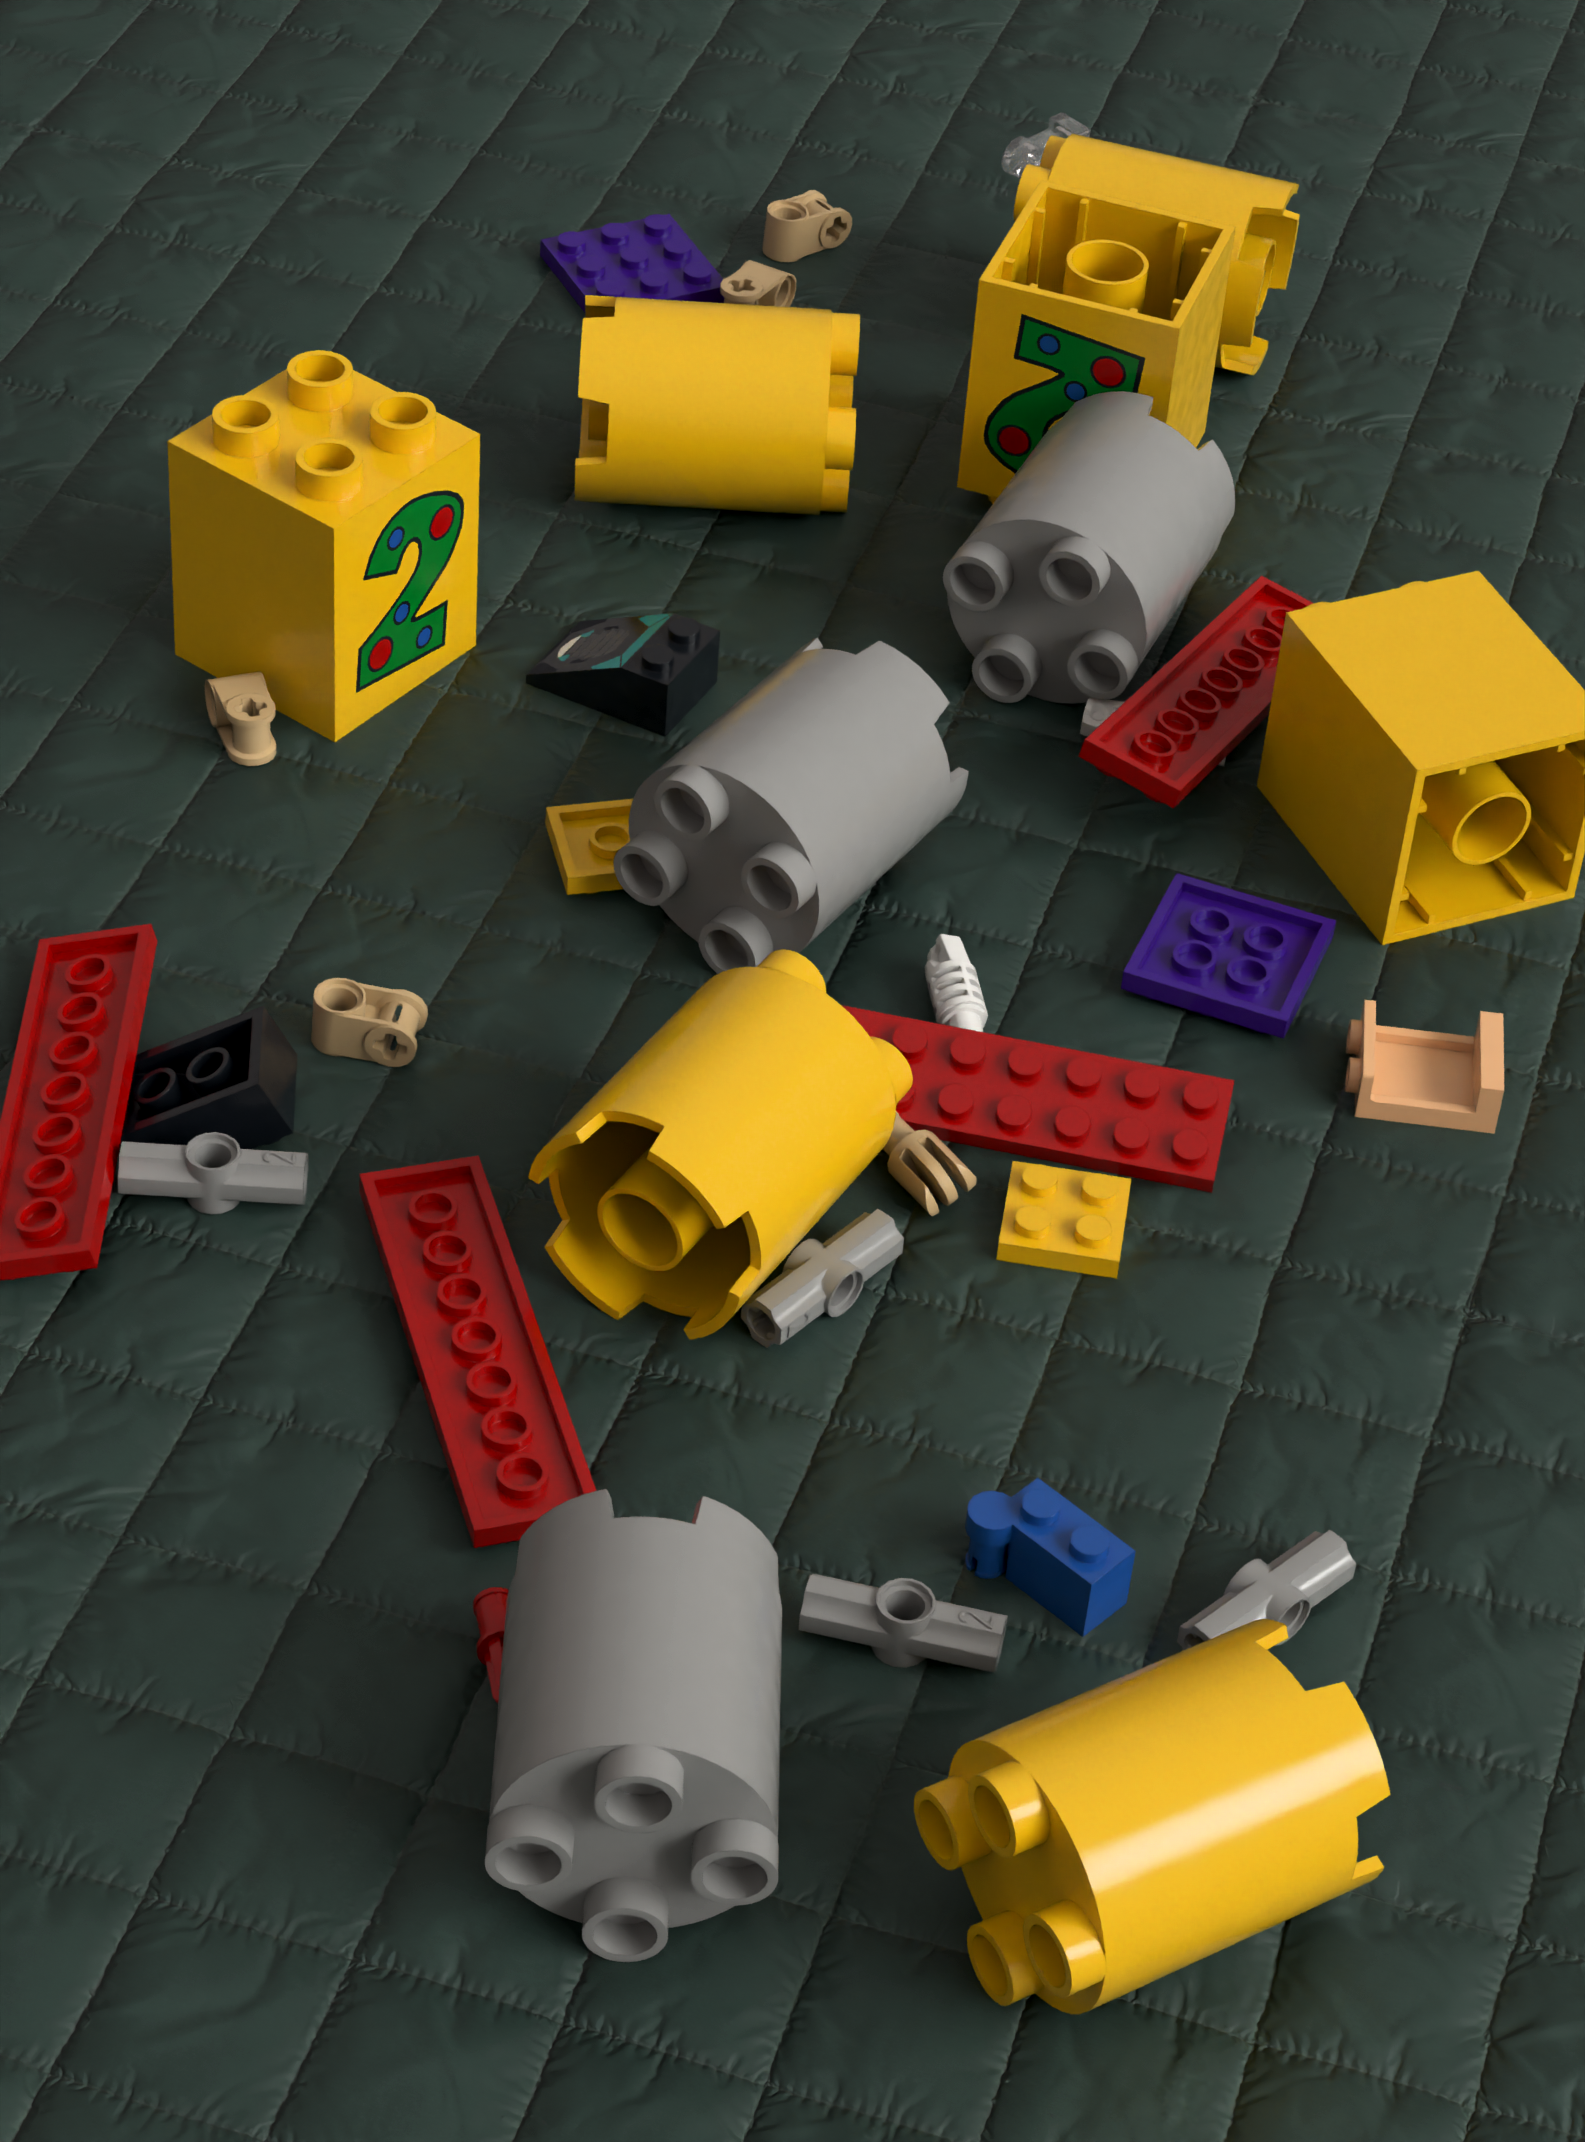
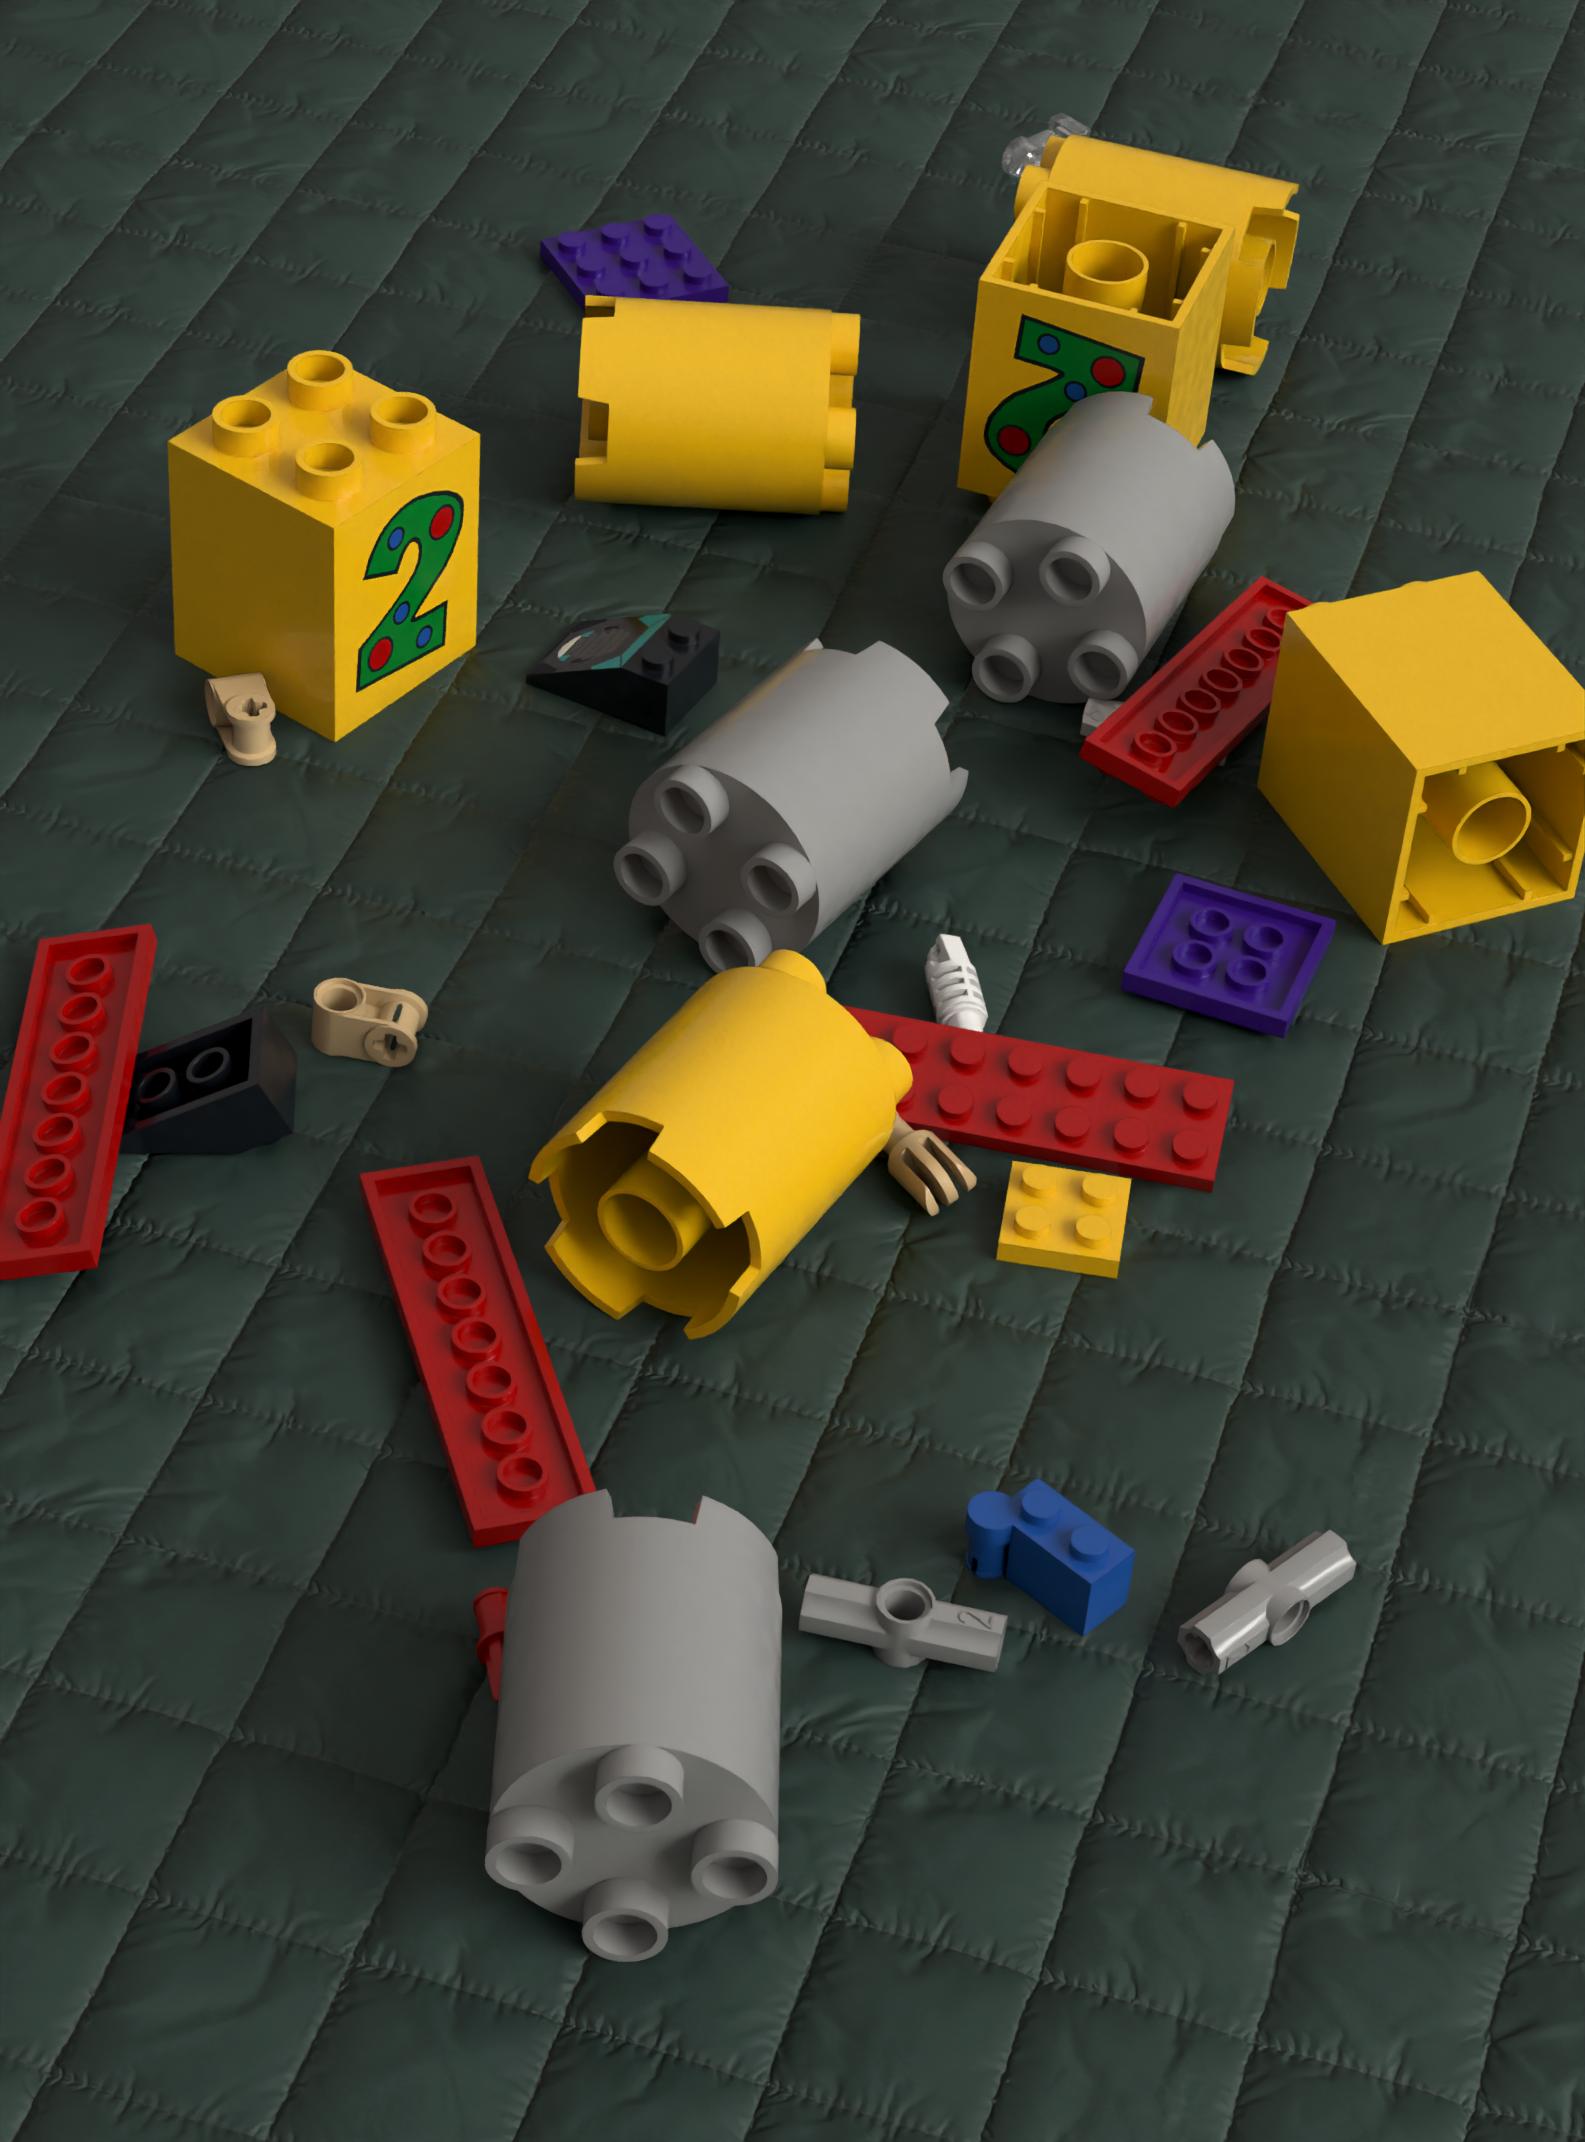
light grey piece [118,1132,308,1214] -> none
yellow plate [545,799,633,895] -> none
tan piece [720,260,797,307] -> none
light grey piece [741,1209,904,1348] -> none
tan piece [762,190,852,262] -> none
yellow brick [914,1619,1390,2014] -> none
light nougat panel [1345,999,1504,1134] -> none

